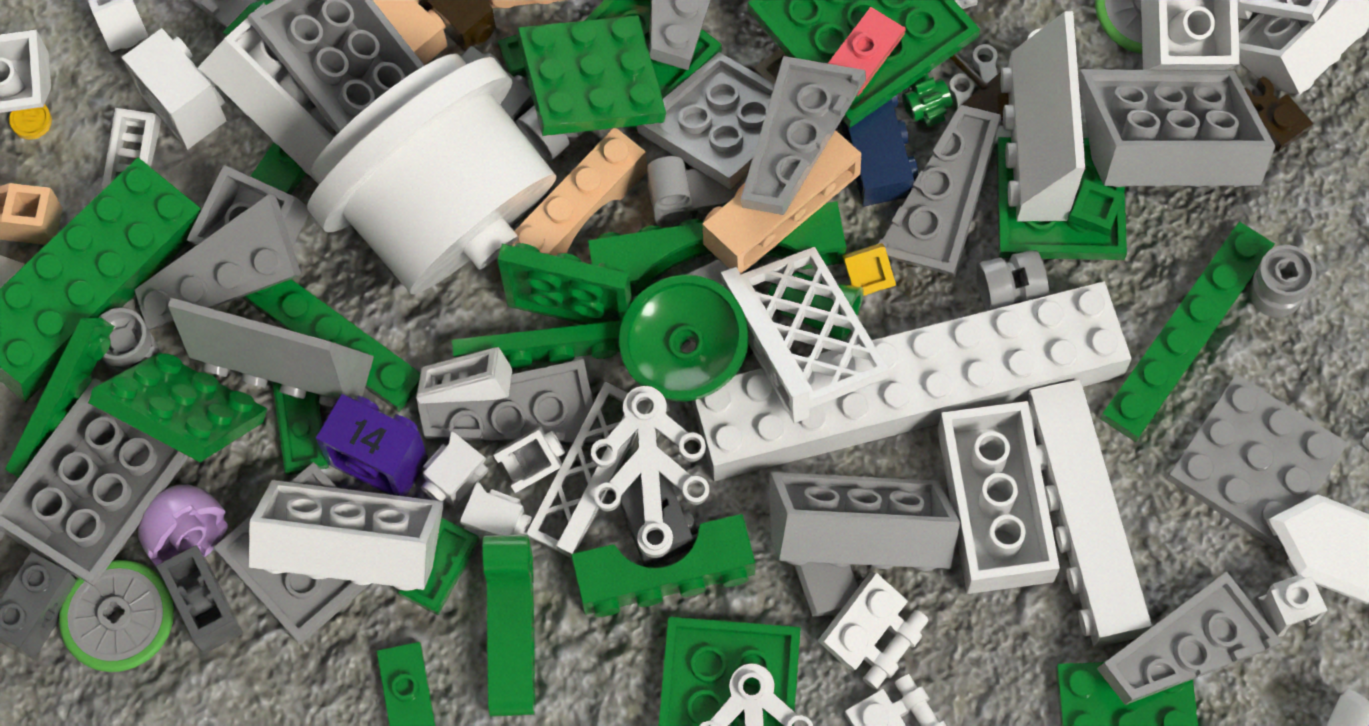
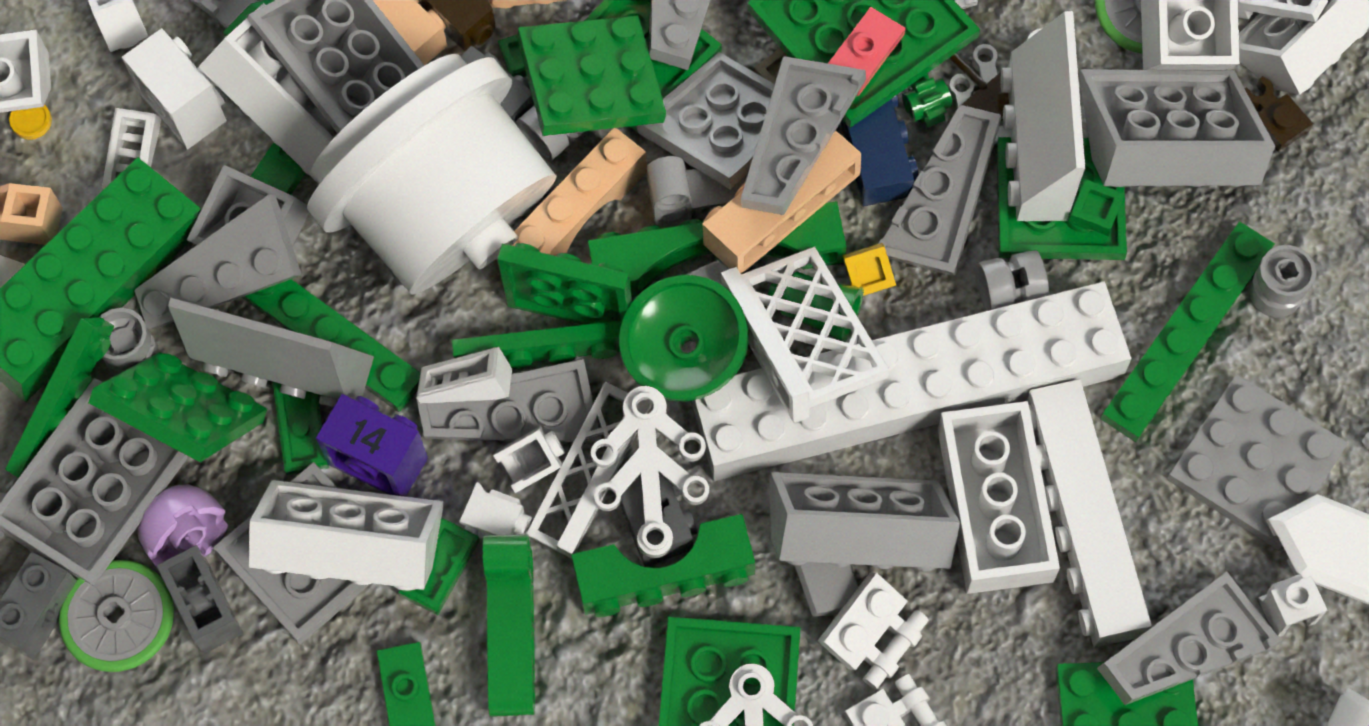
white window [421,431,489,508] -> none

